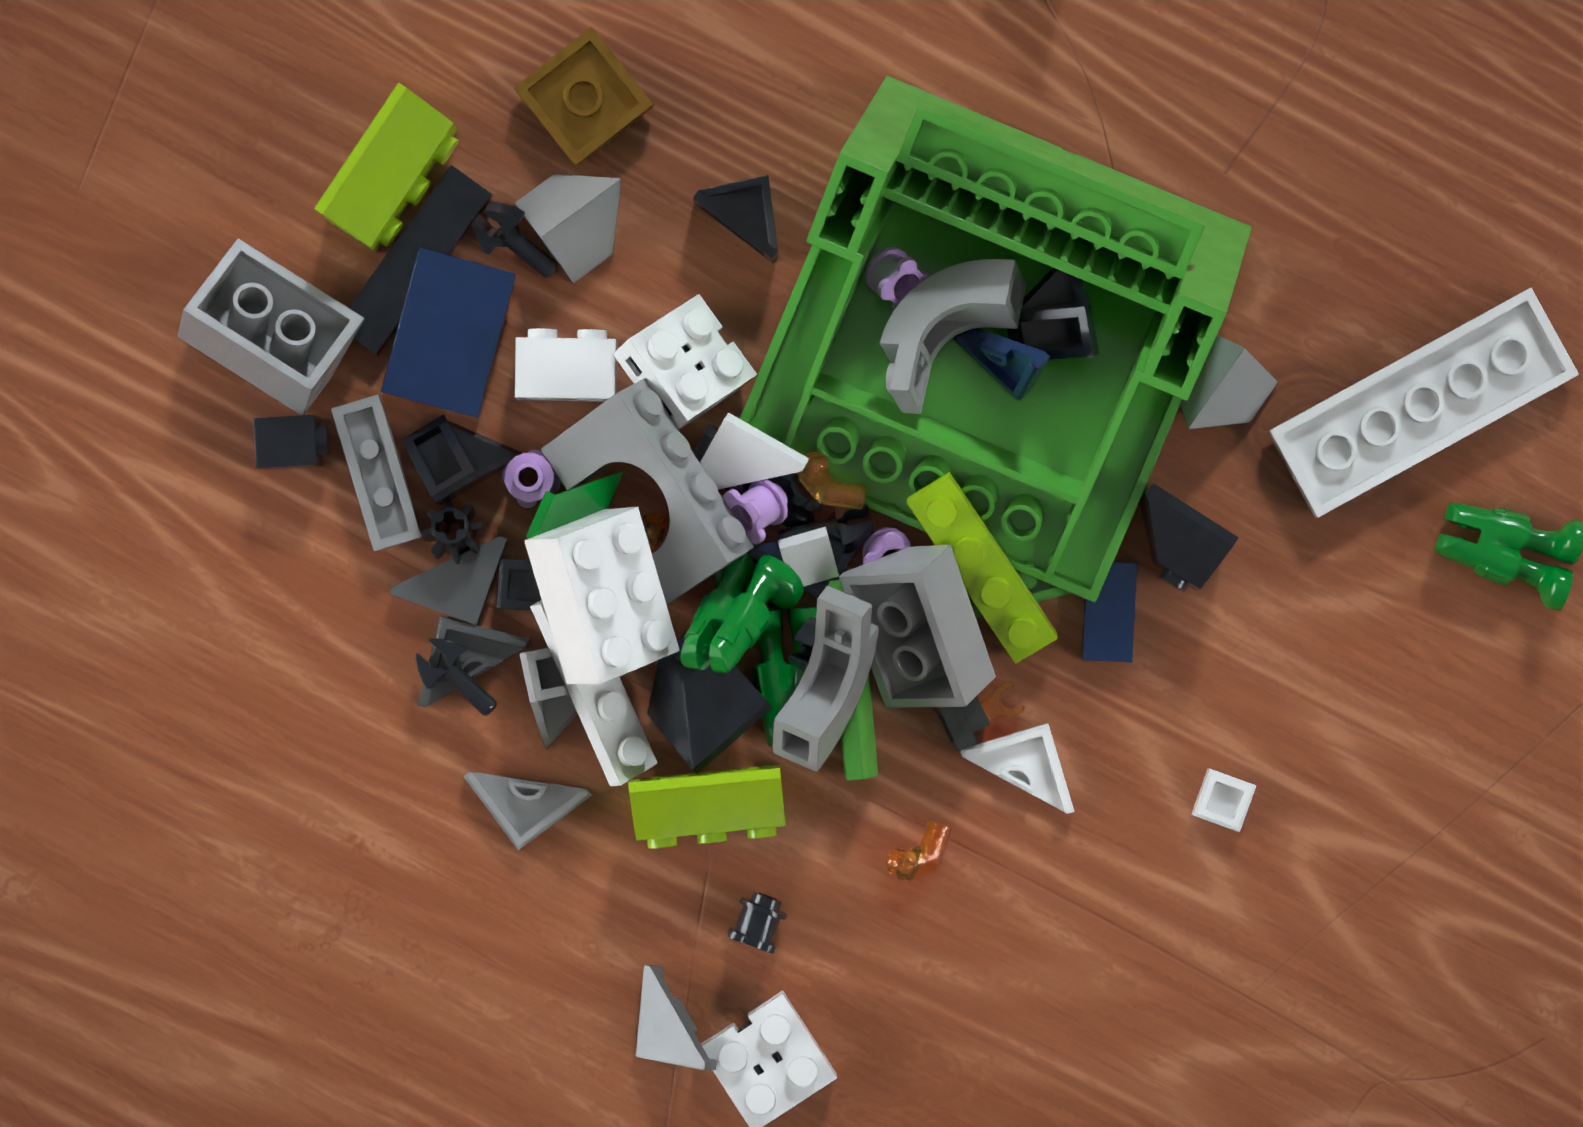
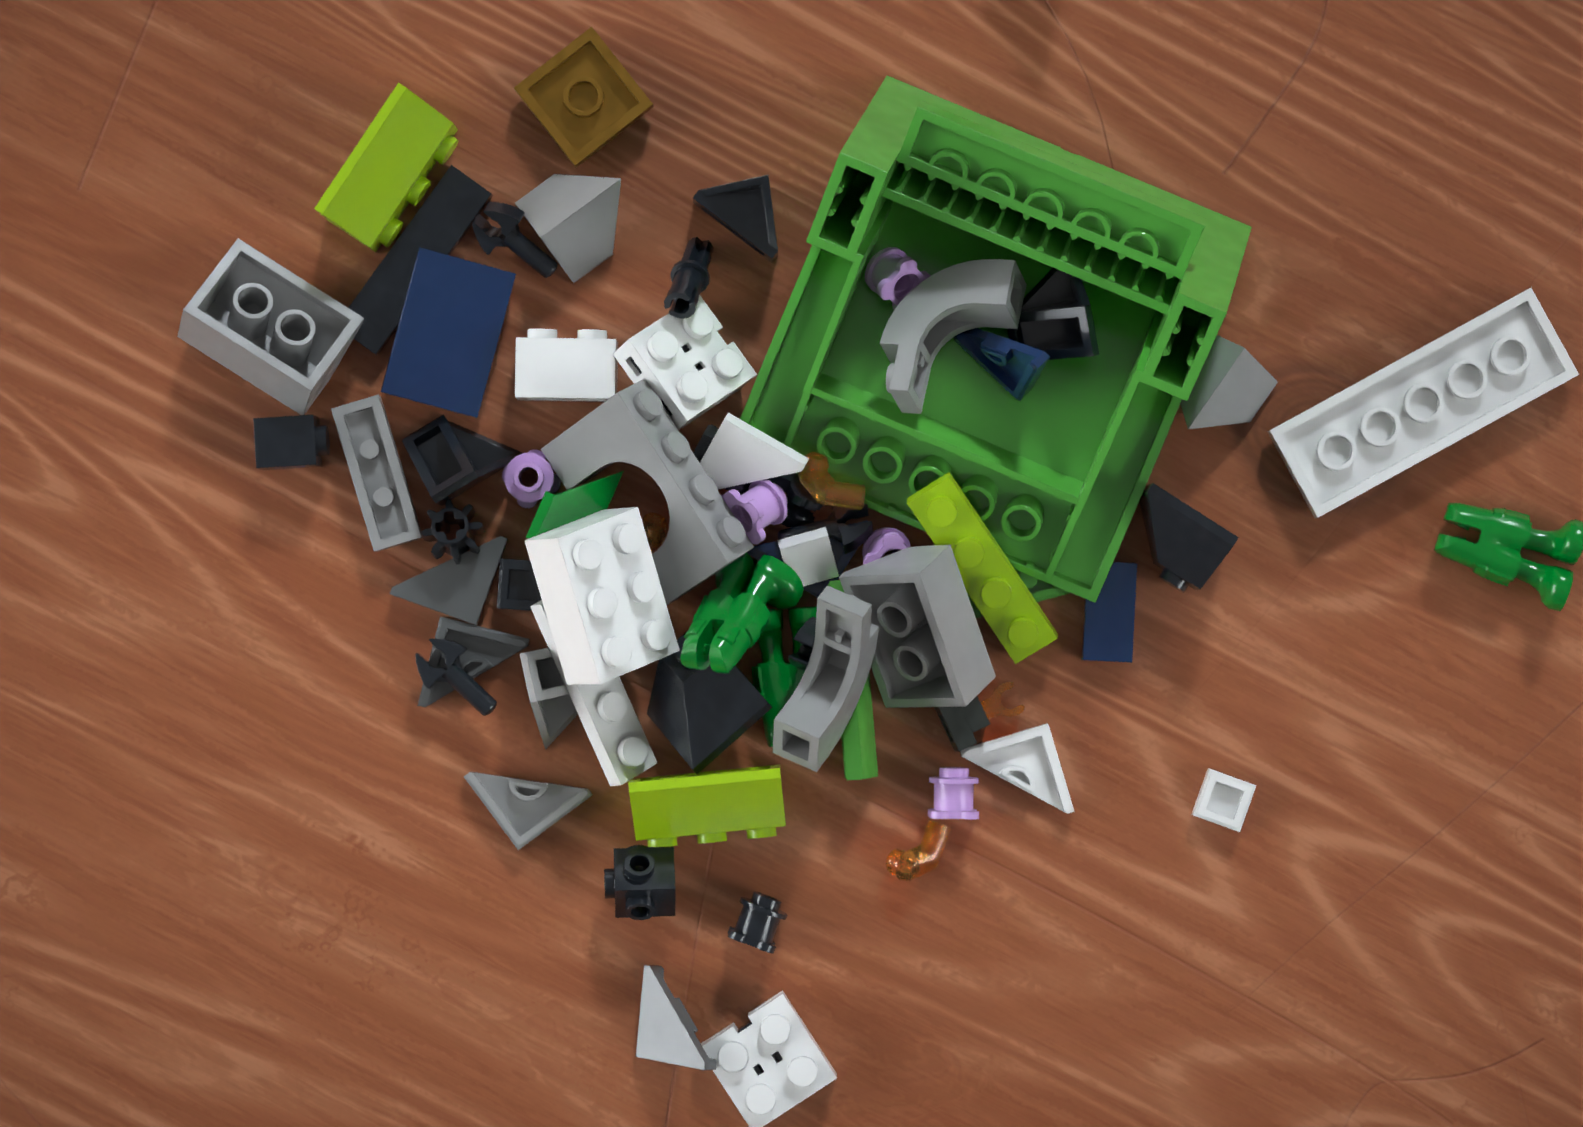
none -> black brick [604,845,676,920]
none -> black axle [664,237,714,319]
none -> lavender brick [928,767,979,820]

